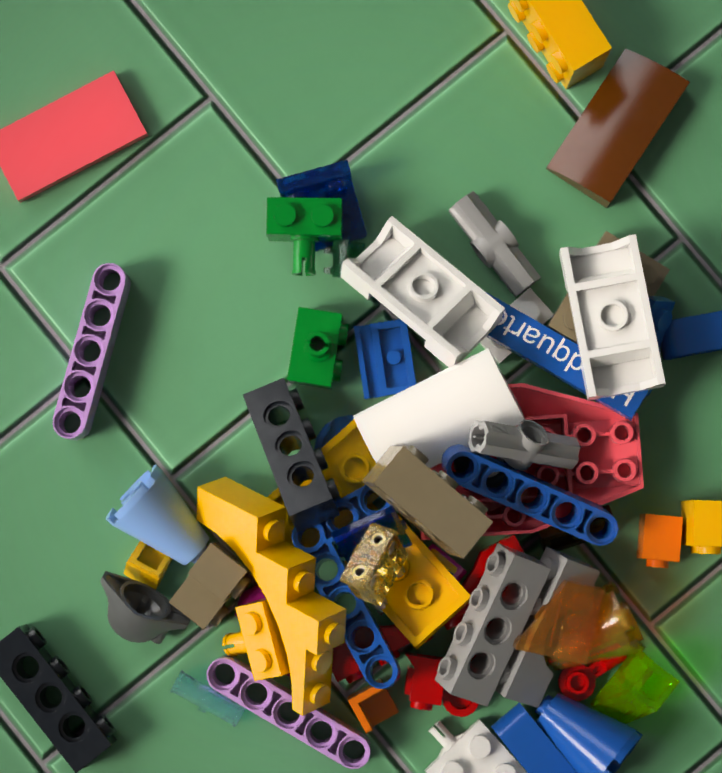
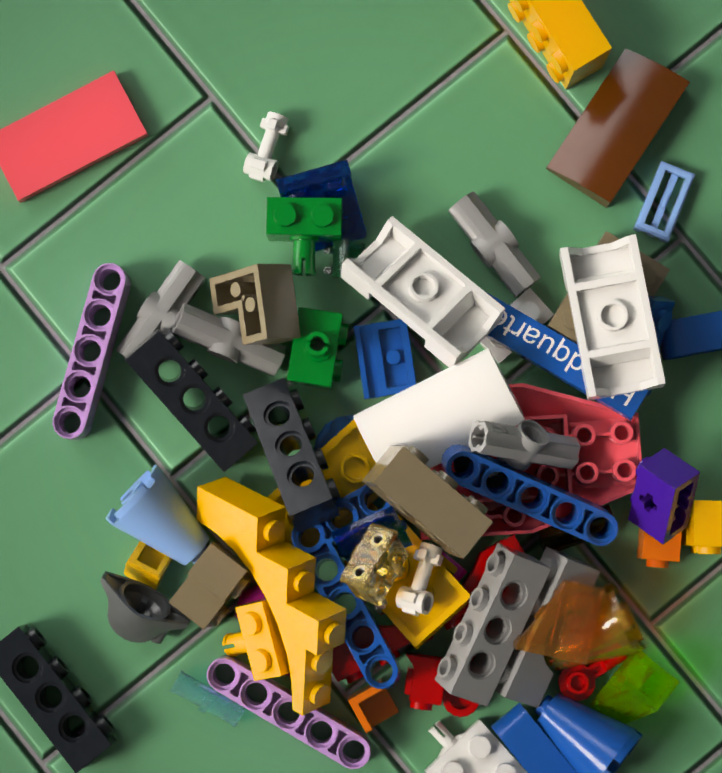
none -> light grey piece [116,260,206,357]
none -> black brick [124,329,258,472]
none -> light grey piece [172,303,286,376]
none -> dark tan brick [209,264,301,345]
none -> white bar [243,112,289,183]
none -> white bar [395,542,444,617]
none -> dark purple brick [628,448,700,544]
none -> light blue tile [633,161,695,243]

